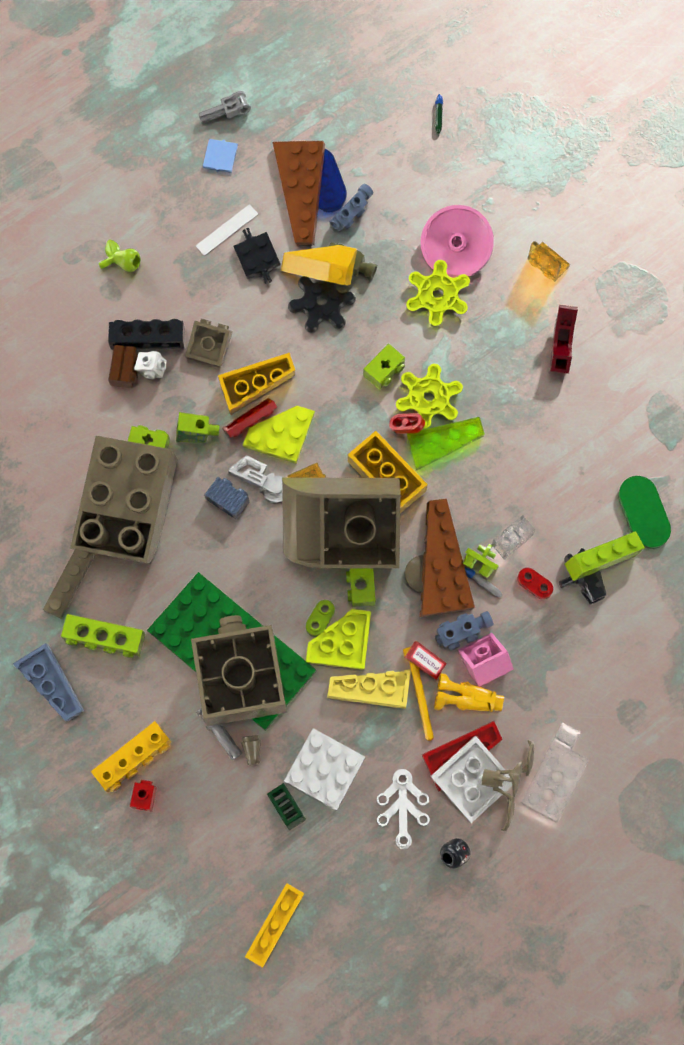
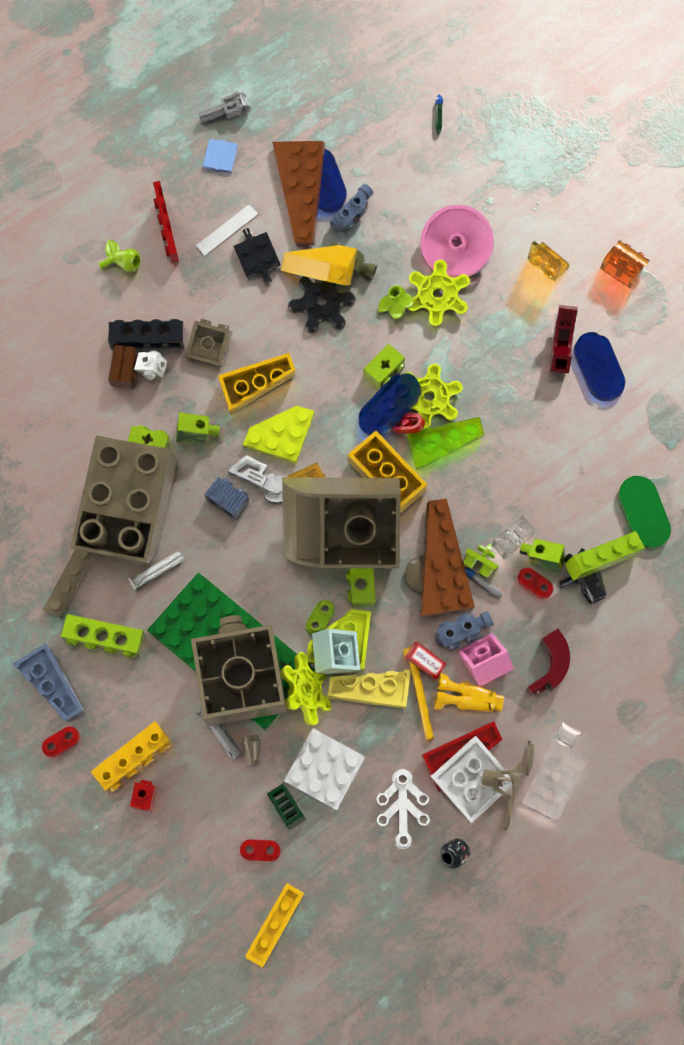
red plate [222,398,277,438] -> none
none -> red plate [42,726,80,758]
none -> white axle [128,552,183,591]
none -> red wing [153,181,179,263]
none -> red plate [240,839,281,862]
none -> neon yellow plate [280,652,331,725]
none -> light aqua slope [312,629,360,674]
none -> clear blue tile [358,373,421,436]
none -> lime plate [378,285,413,320]
none -> lime torso [520,539,566,574]
none -> dark red arch [526,628,570,696]
none -> clear blue tile [574,332,626,401]
none -> clear orange brick [600,240,650,288]

